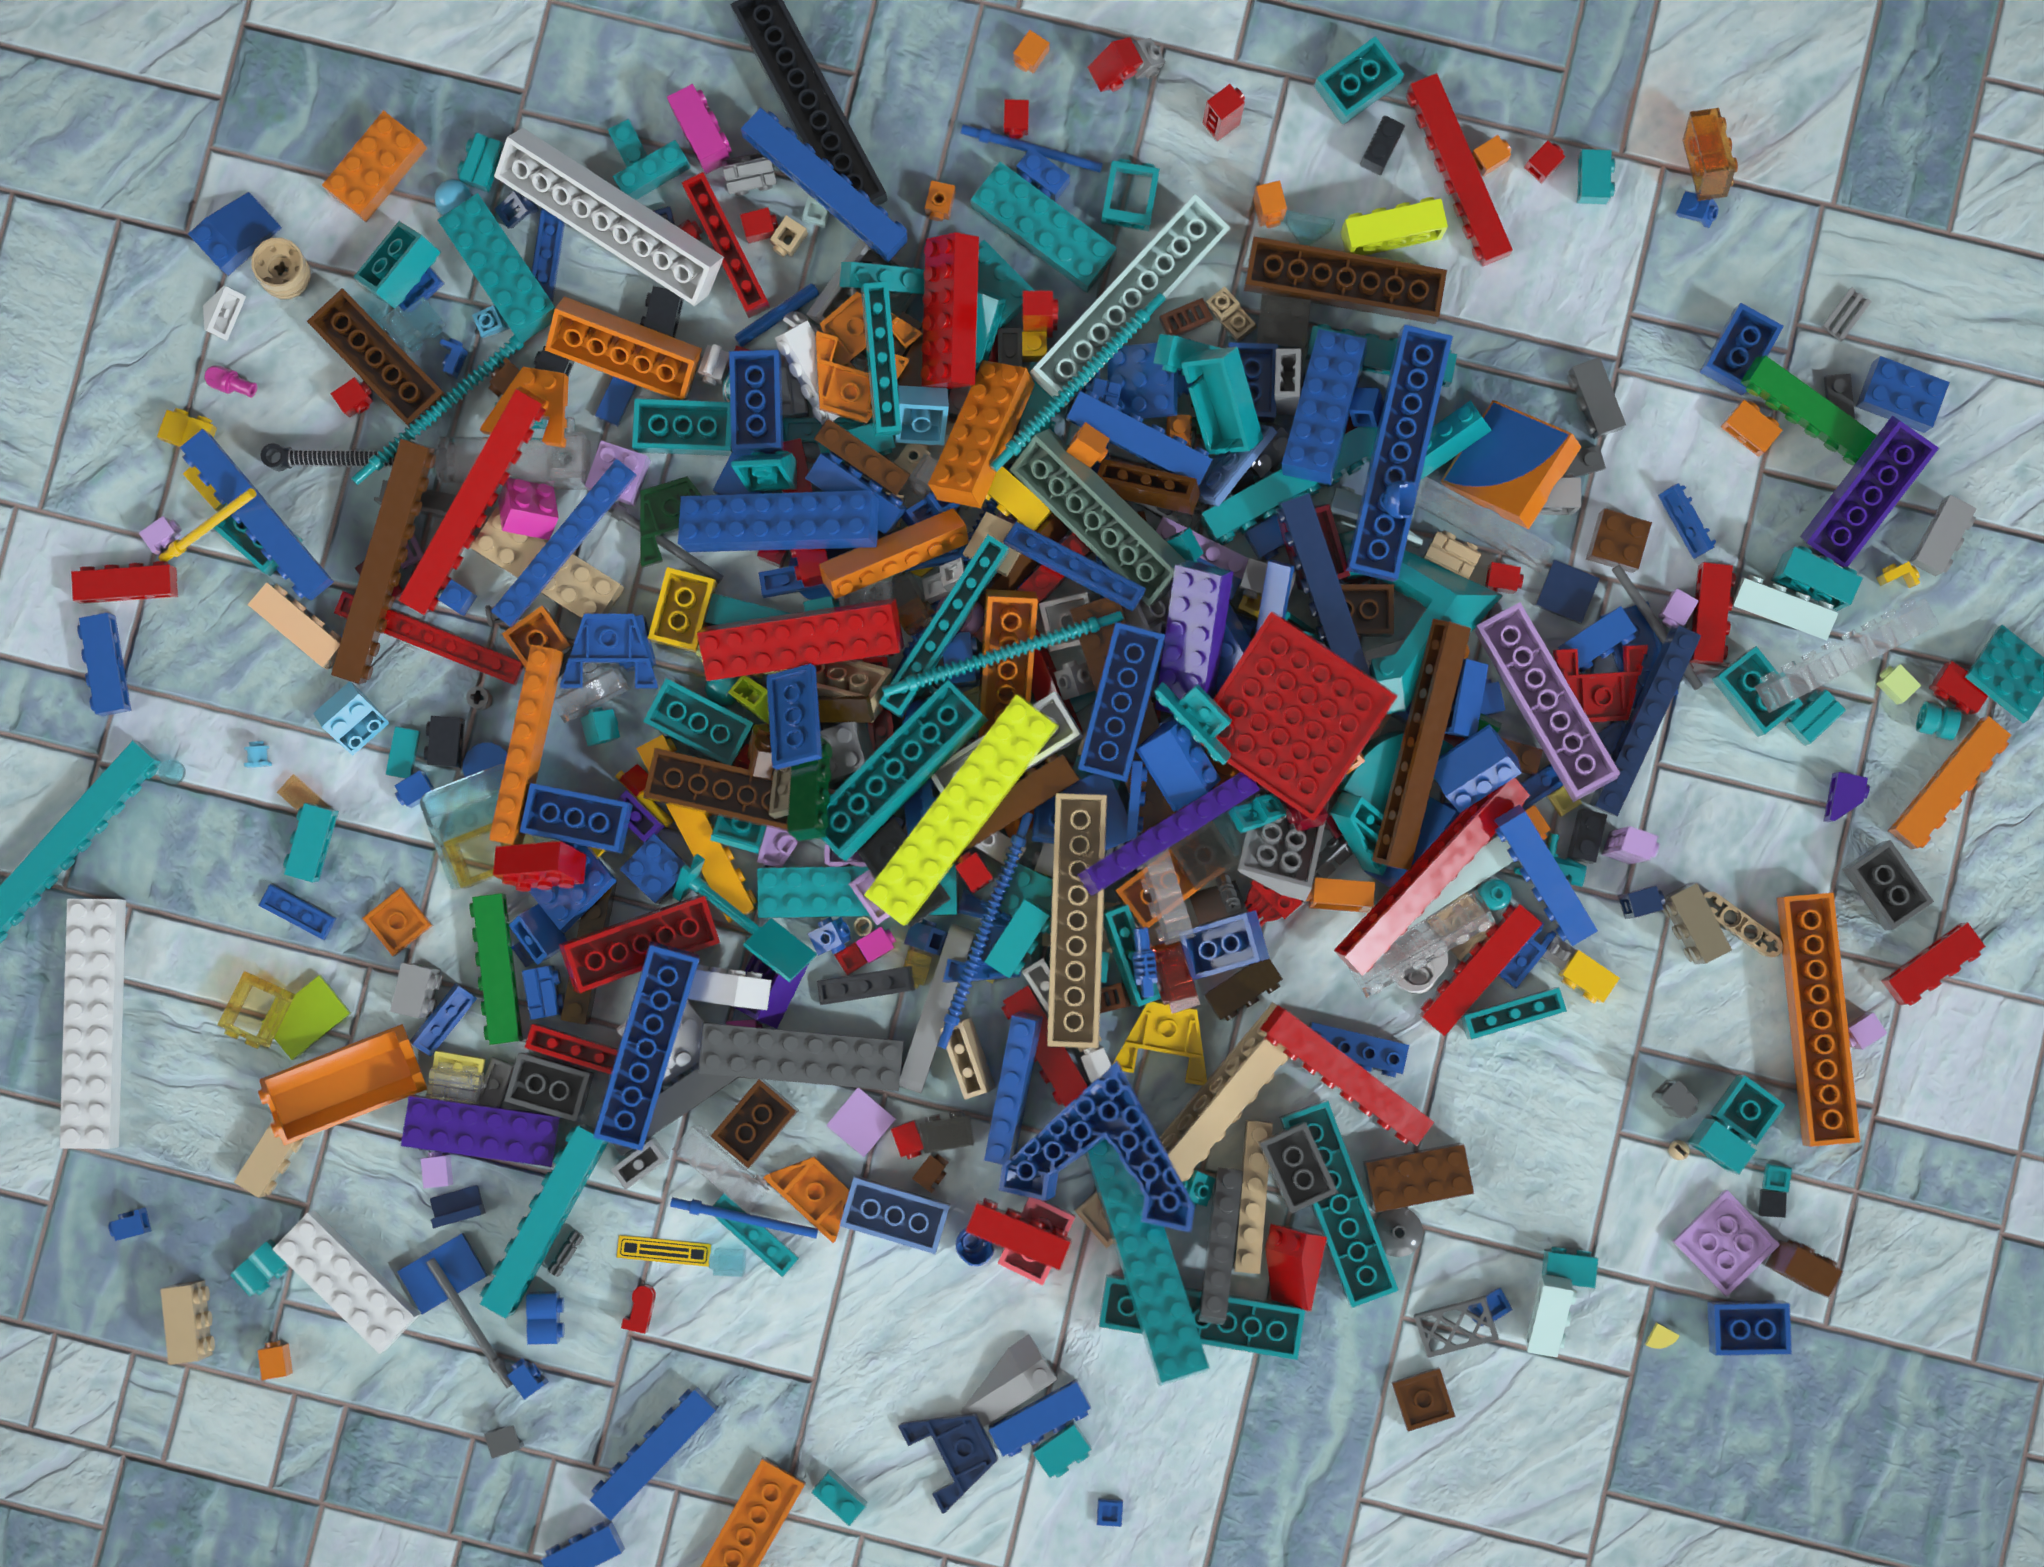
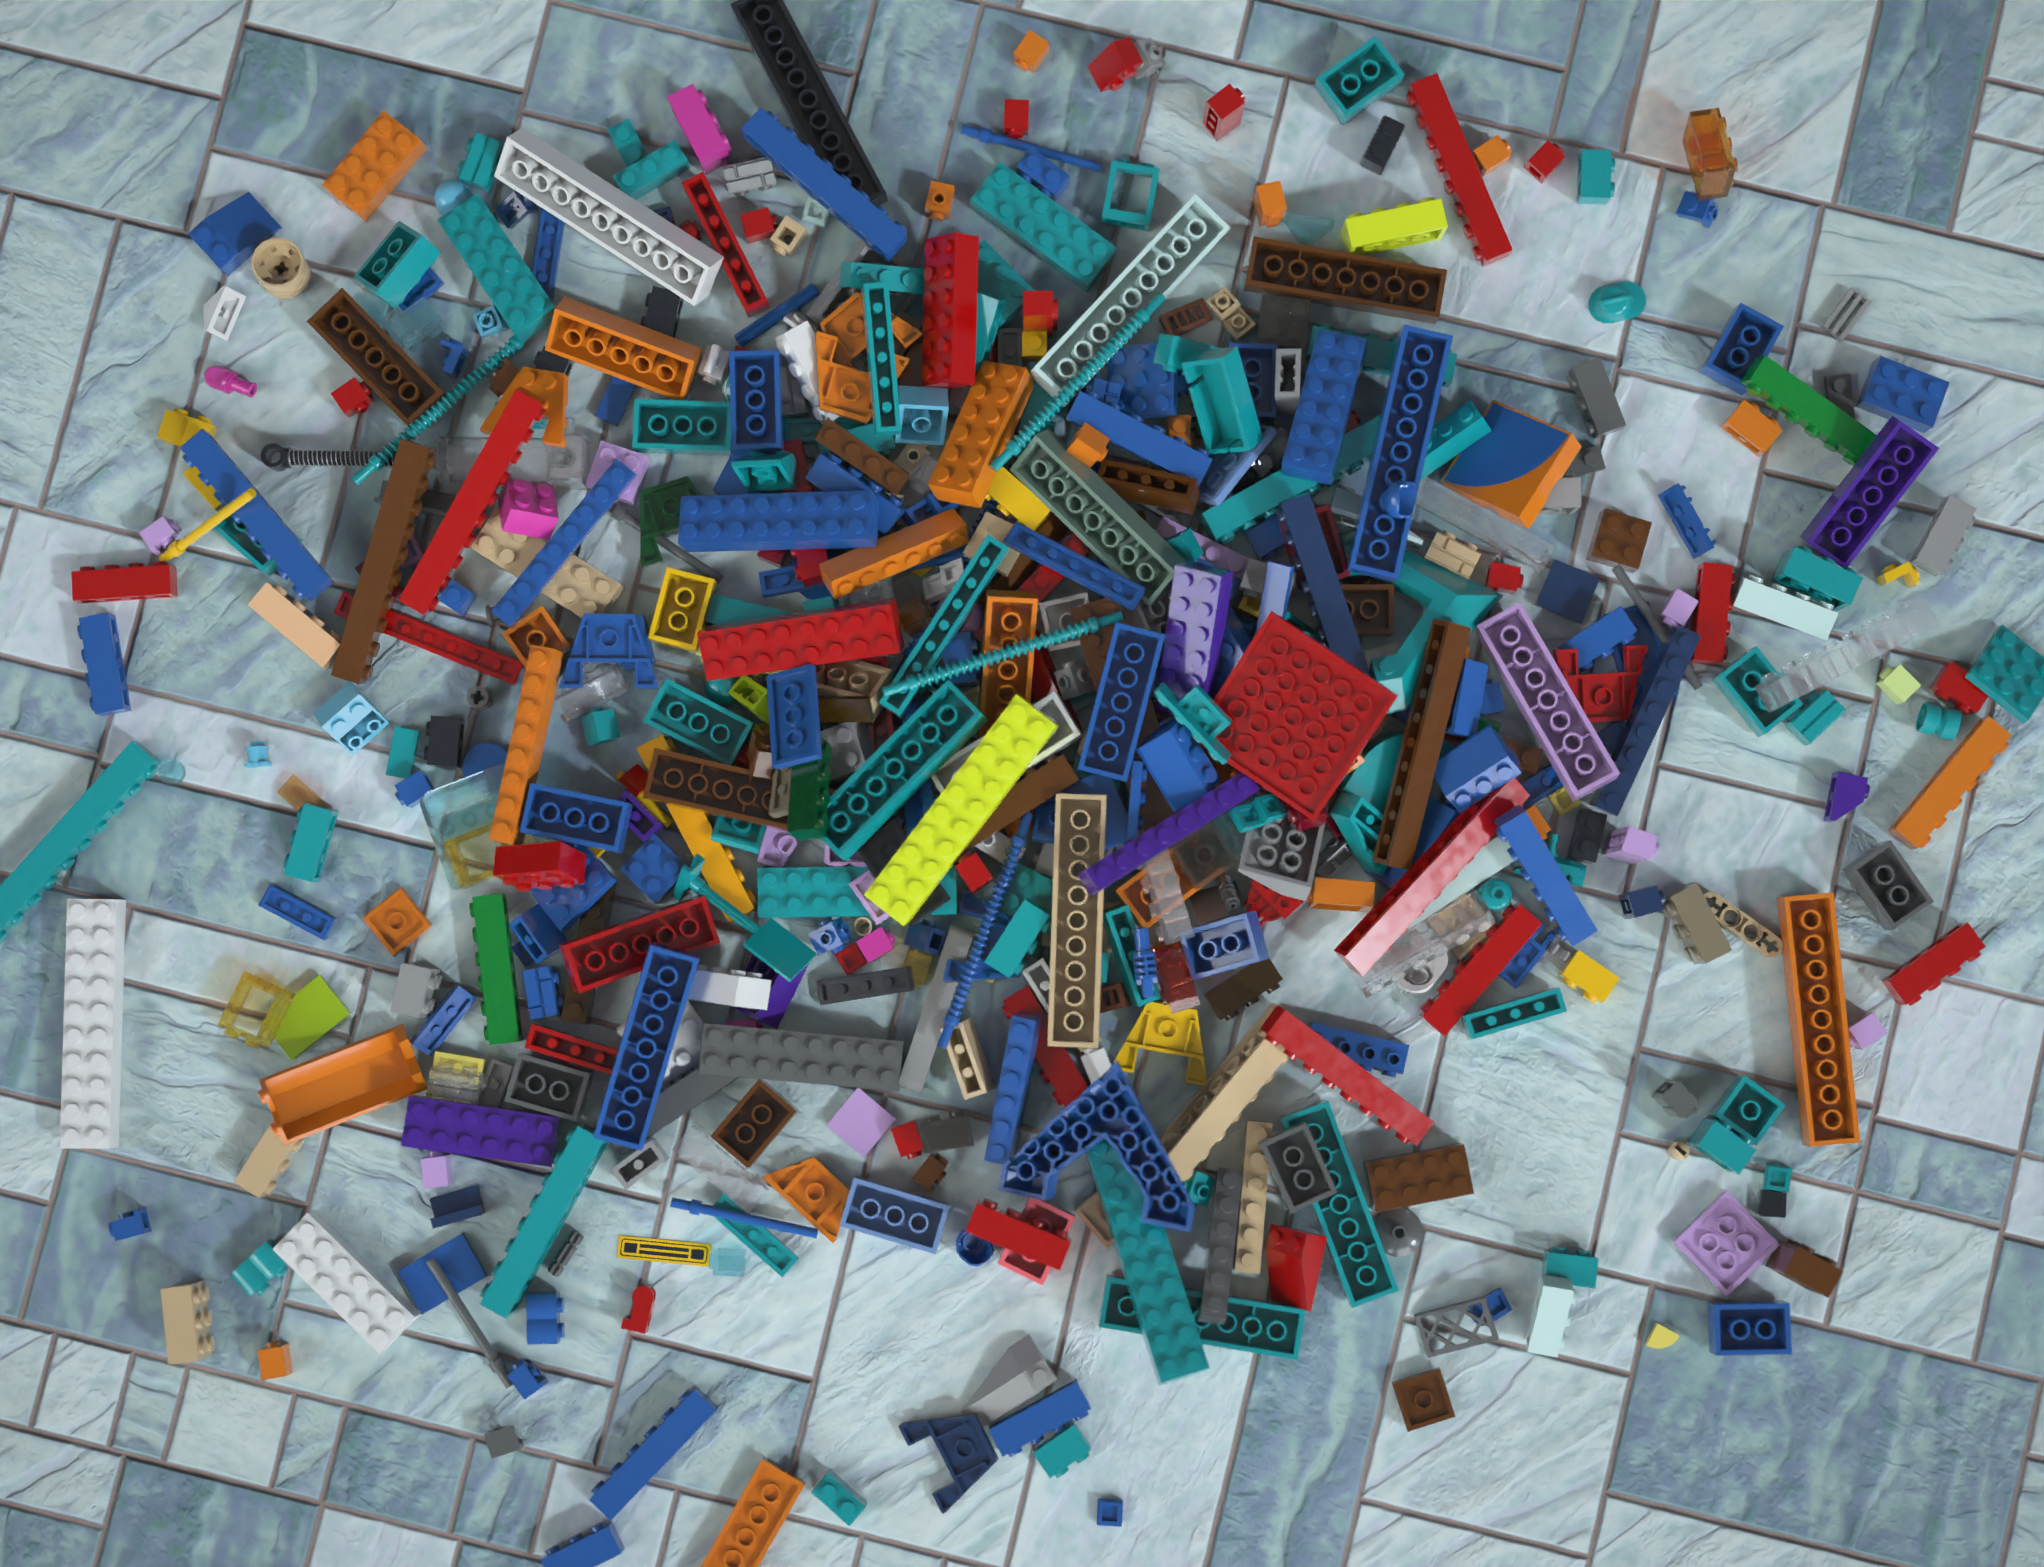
blue brick [1349,388,1383,427] -> none
none -> teal piece [1588,281,1646,324]

